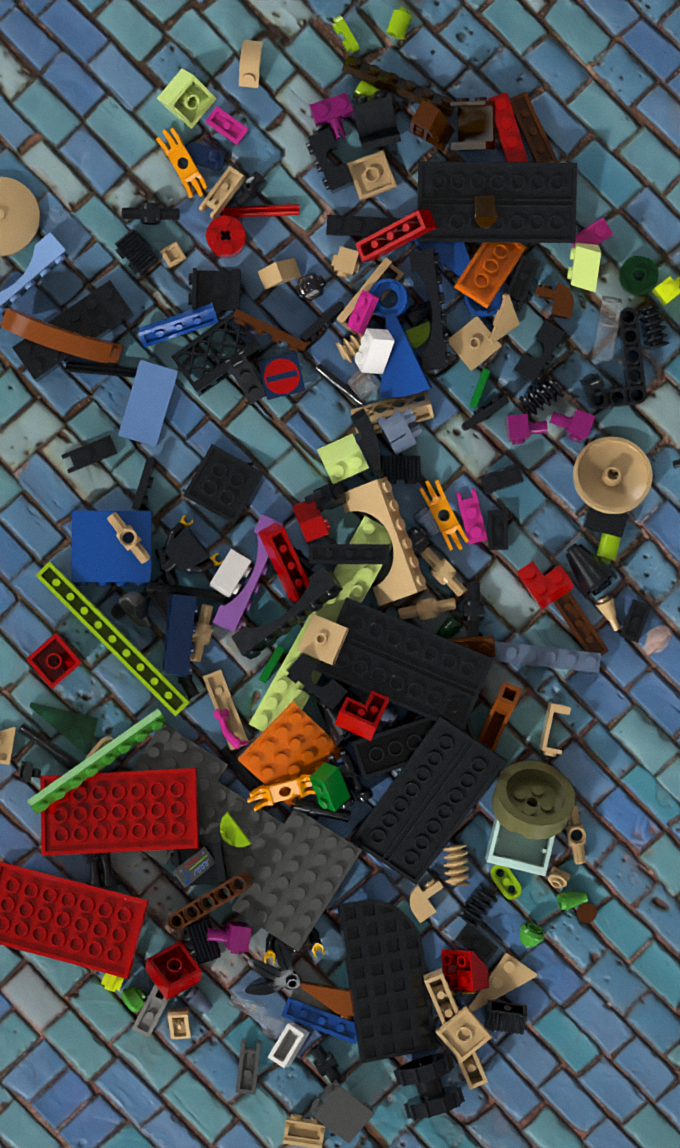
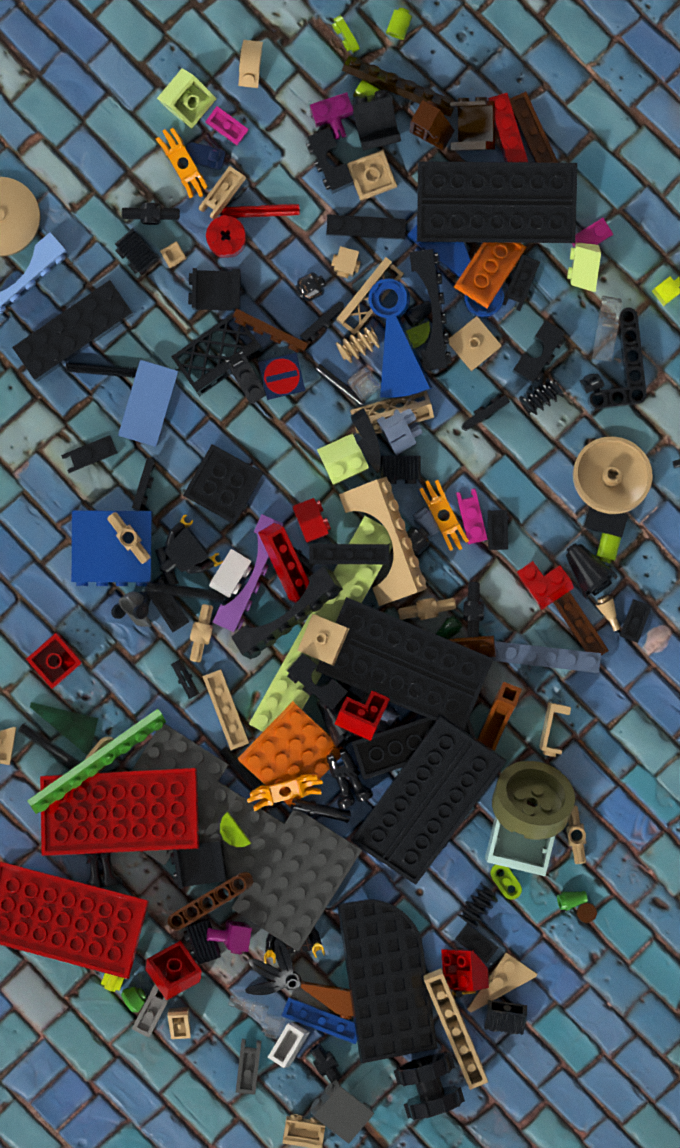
dark orange arch [1,308,123,364] -> none
black tile [19,761,41,783] -> none
lime brick [35,561,191,717] -> none
blue plate [137,303,219,348] -> none
dark blue brick [161,594,199,678] -> none
dark grey tile [173,847,215,887] -> none
sand blue cone [183,986,213,1014] -> none
dark pink piece [214,709,248,749] -> none
black piece [236,171,267,207] -> none
tan slope [258,258,301,290] -> none
green tile [259,645,285,683] -> none
black brick [305,483,347,510] -> none
green brick [309,762,350,812] -> none
dark pink plate [347,290,379,334] -> none
red brick [355,209,437,262] -> none
white brick [355,328,395,374] -> none
tan brick [409,879,444,923] -> none
tan axle [421,547,466,597] -> none
tan tile [436,1006,492,1062] -> none
tan piece [443,844,470,886] -> none
green tile [469,368,490,409] -> none
dark brown tile [474,195,498,229] -> none
black brick [479,463,524,495] -> none
tan tile [487,293,520,344] -> none
magenta brick [505,414,548,445] -> none
bright green cone [519,922,545,948] -> none
reddish brown brick [534,283,574,320] -> none
tan plate [548,866,571,888] -> none
magenta brick [549,409,595,443] -> none
dark green plate [619,256,659,296] -> none
black piece [638,306,670,350] -> none

